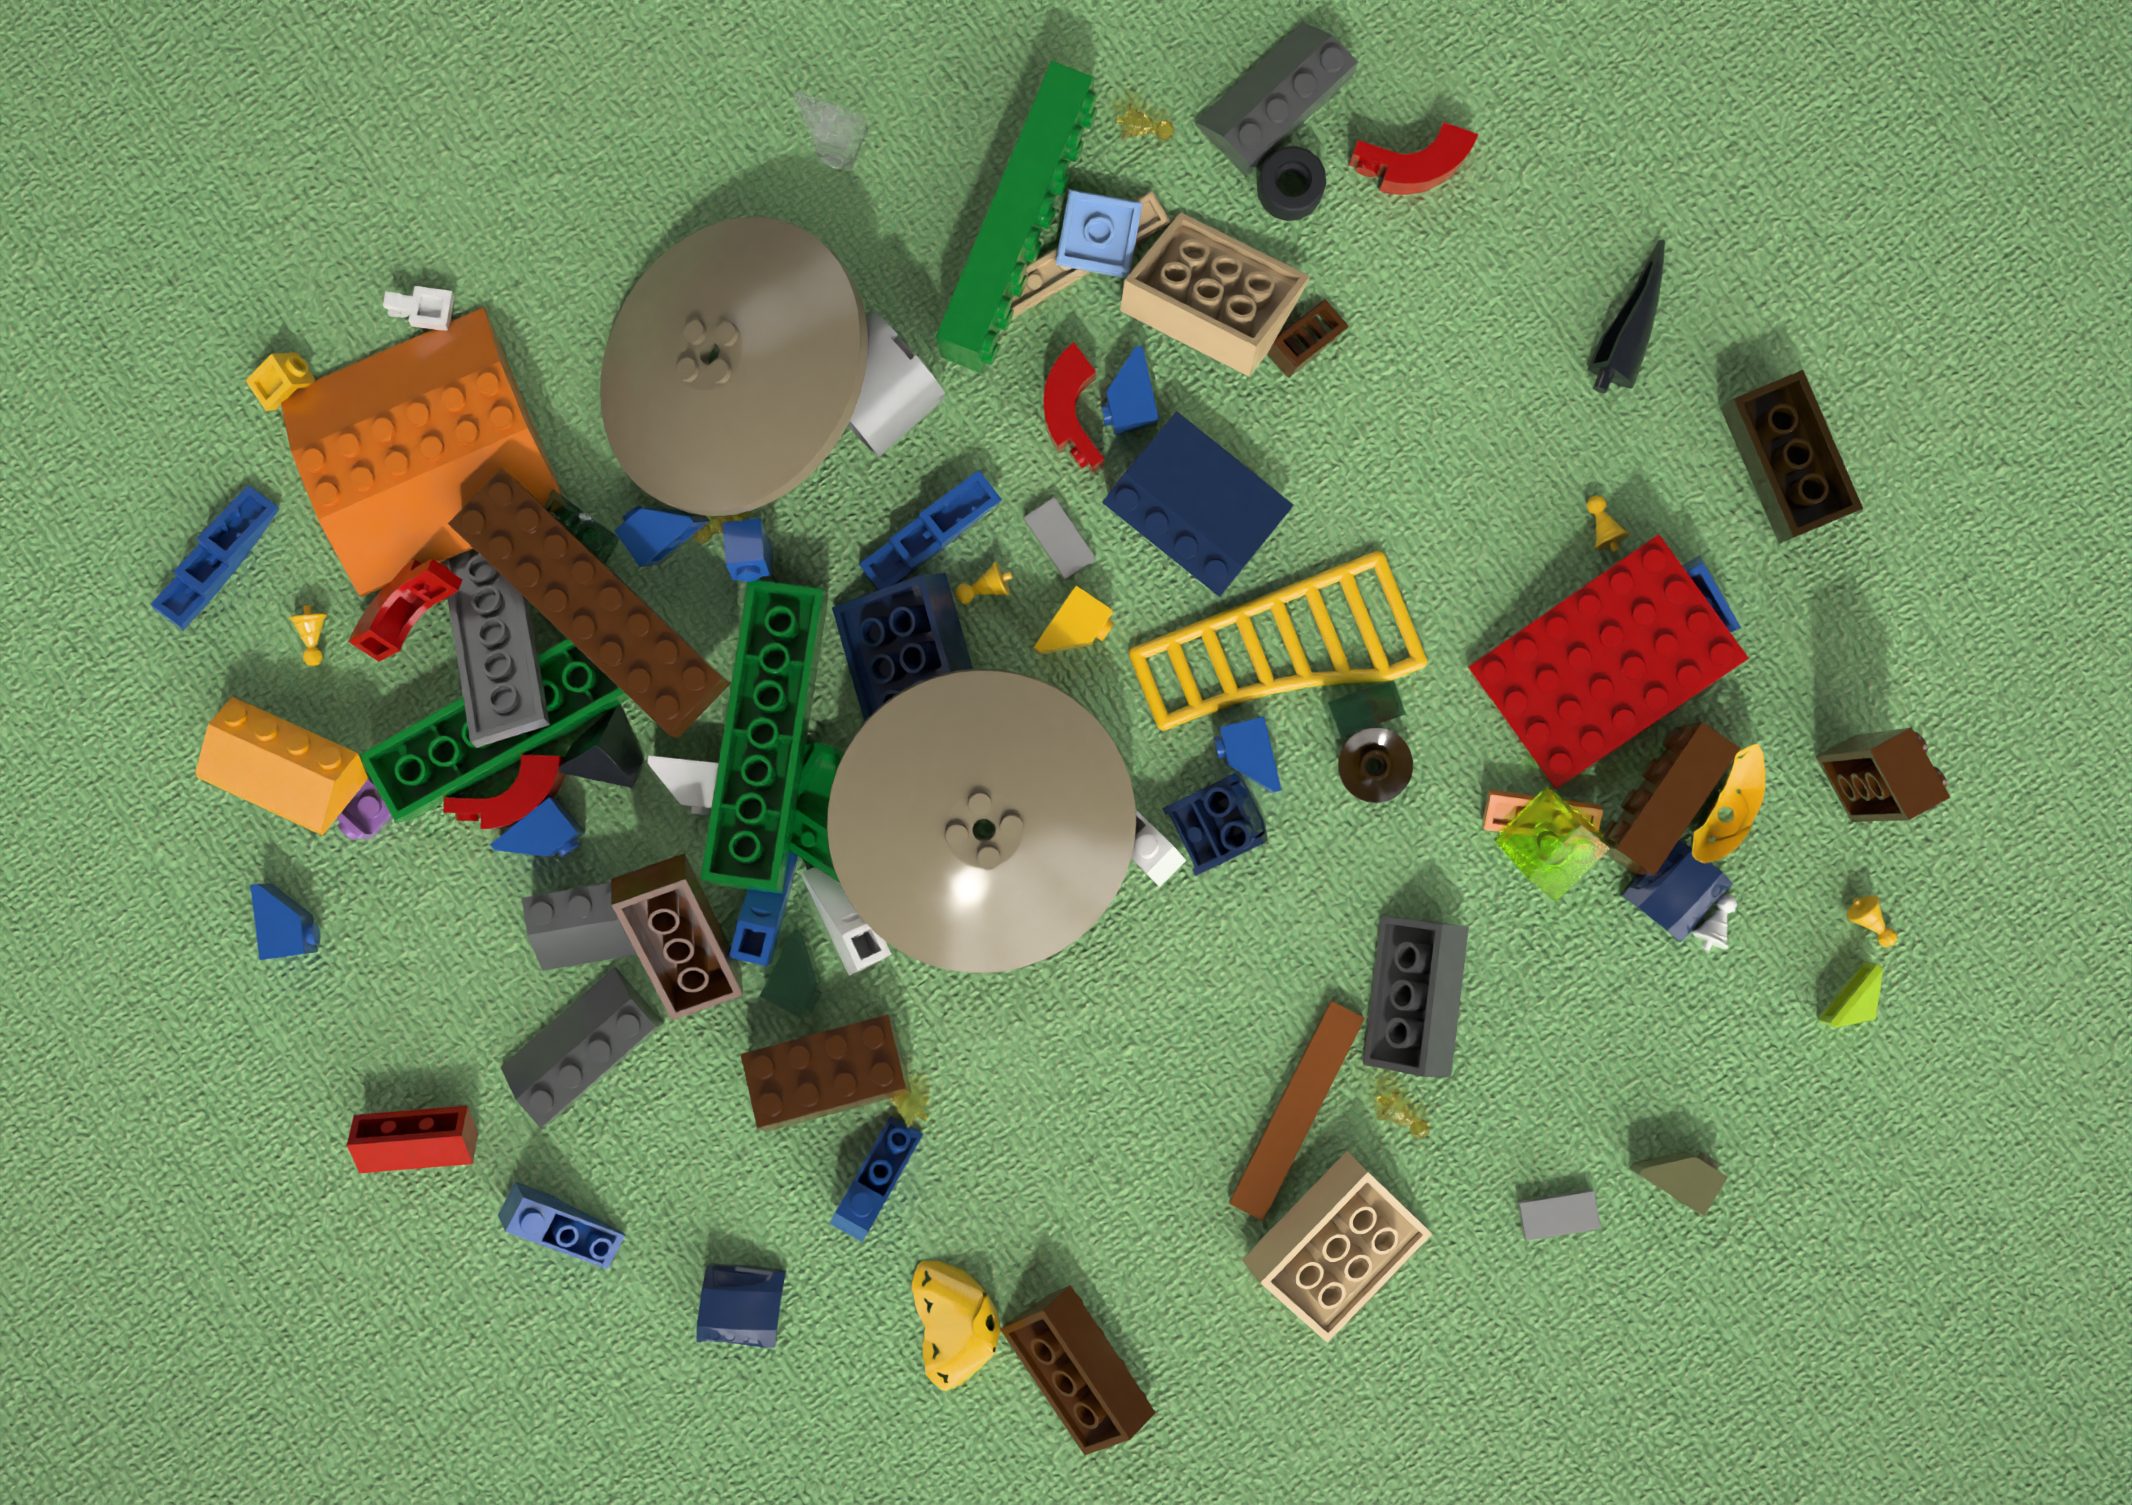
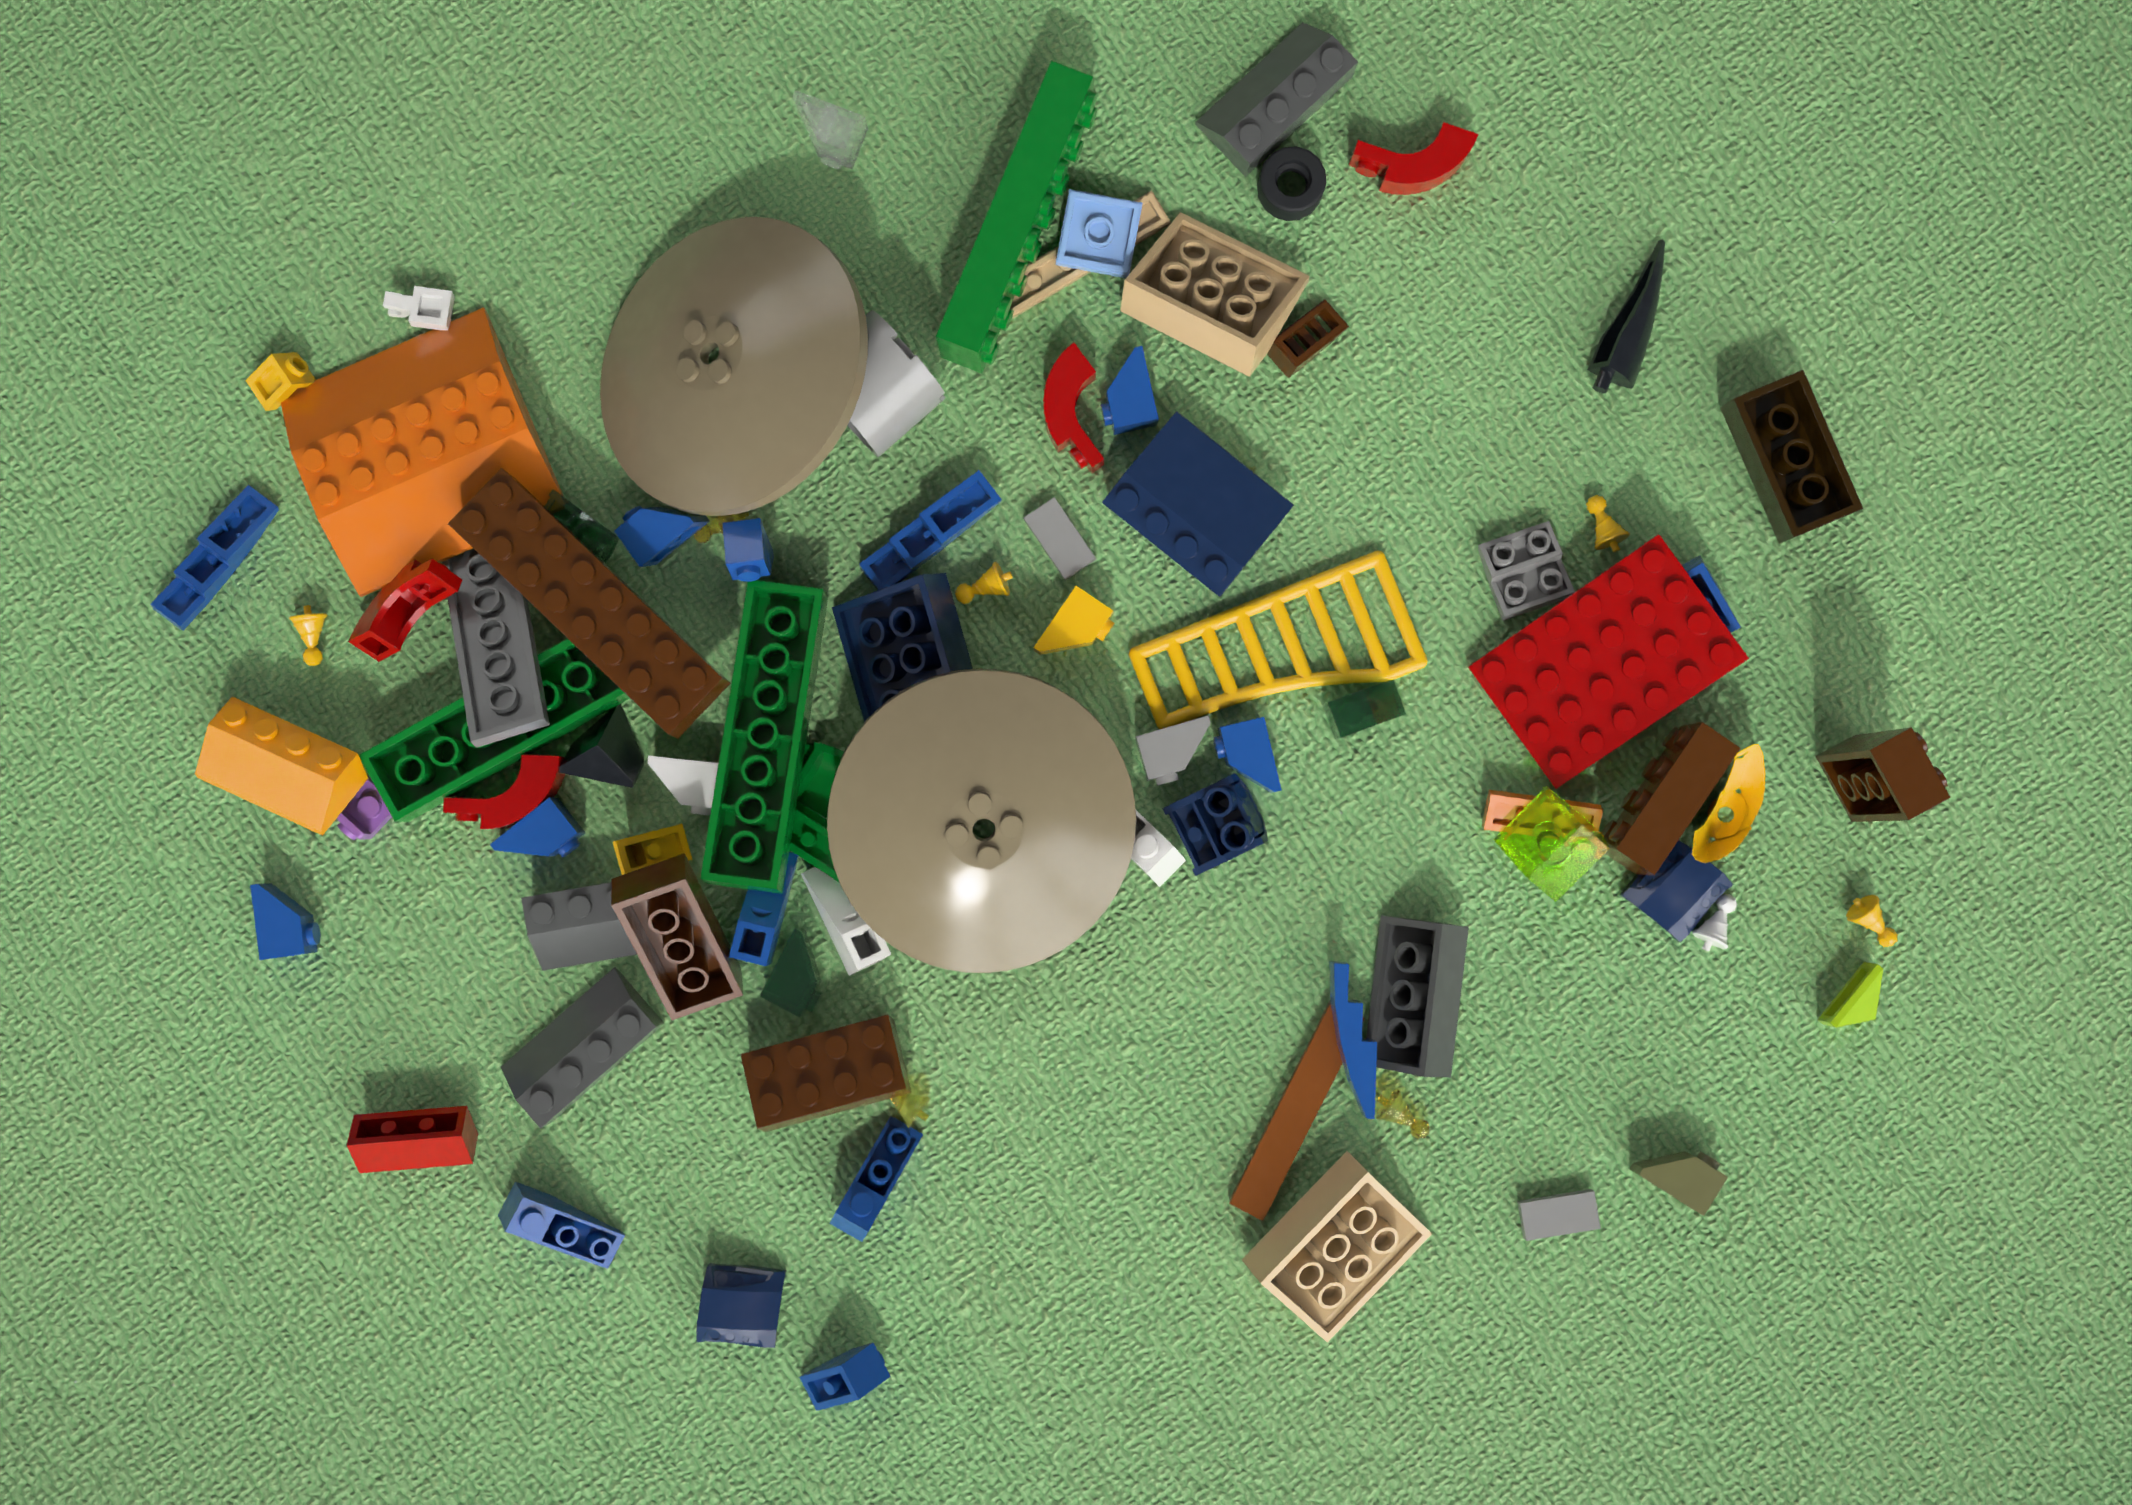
yellow piece [911,1260,1000,1391] -> none
reddish brown slope [1000,1285,1156,1456] -> none
clear yellow piece [1115,103,1174,141] -> none
dark brown dish [1338,728,1413,803] -> none
none -> yellow slope [613,824,693,875]
none -> blue slope [799,1342,891,1411]
none -> light grey slope [1135,715,1211,786]
none -> blue slope [1329,961,1377,1119]
none -> light grey slope [1478,521,1575,621]

